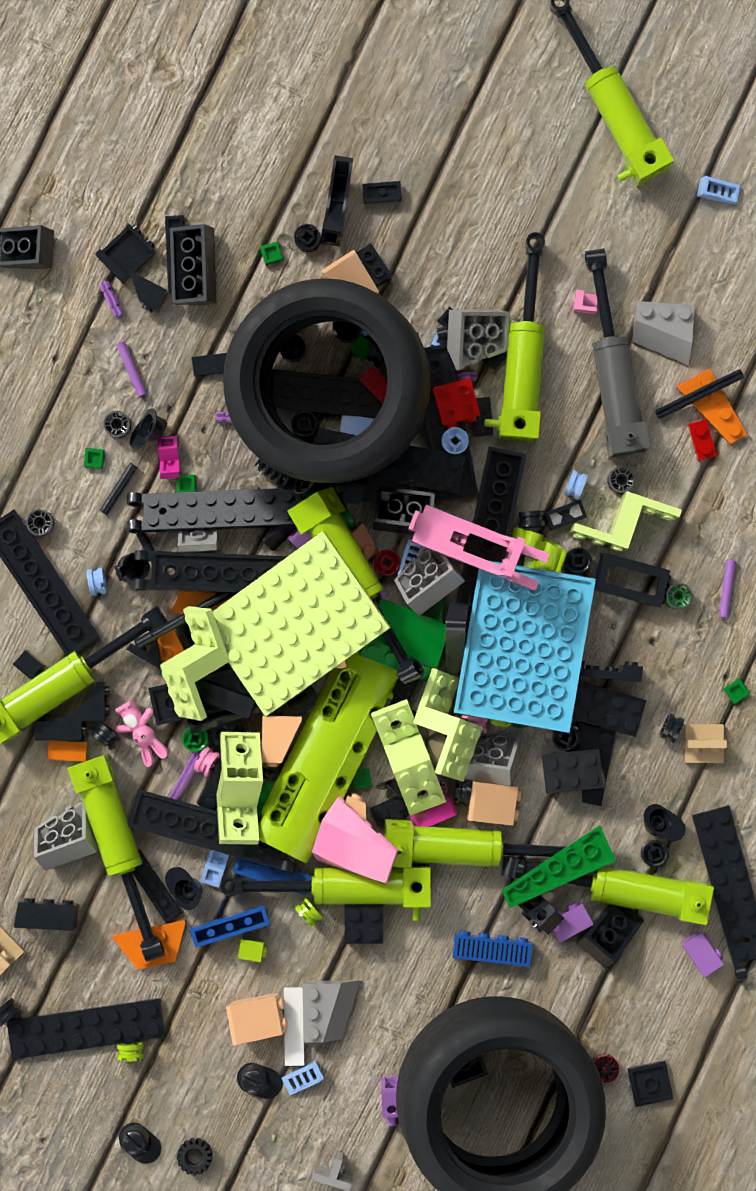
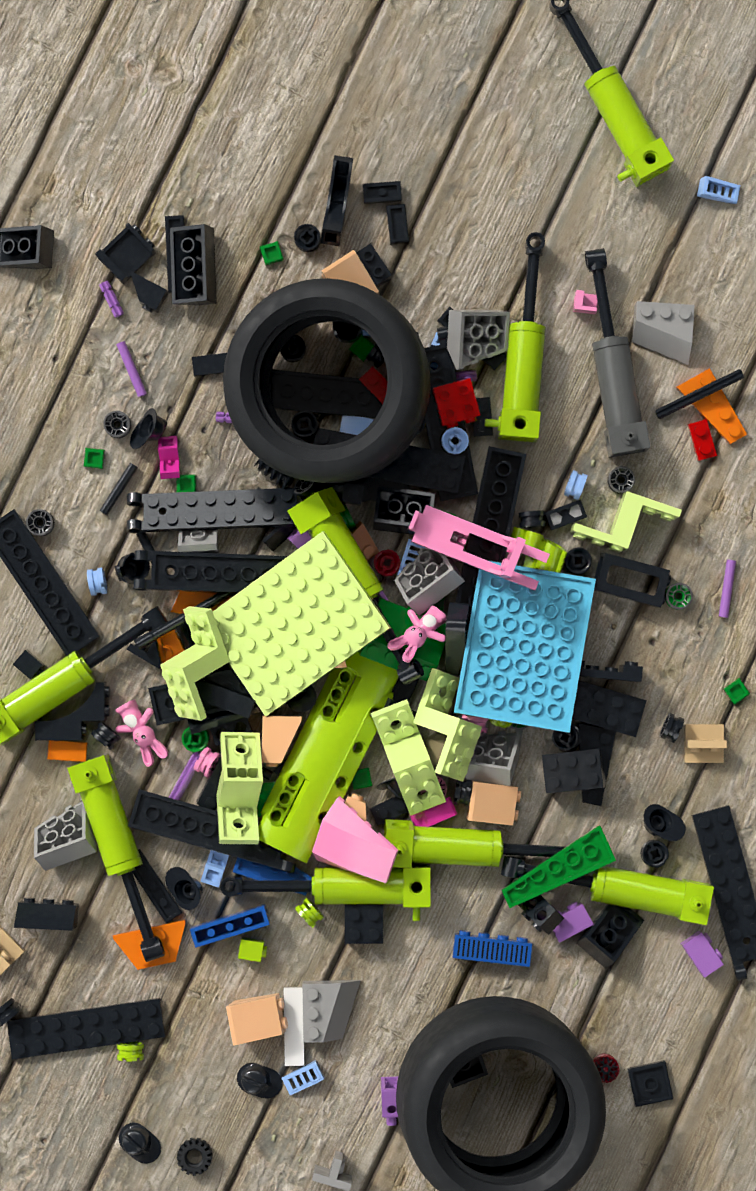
none -> black tile [386,204,409,245]
none -> bright pink animal [387,606,446,663]

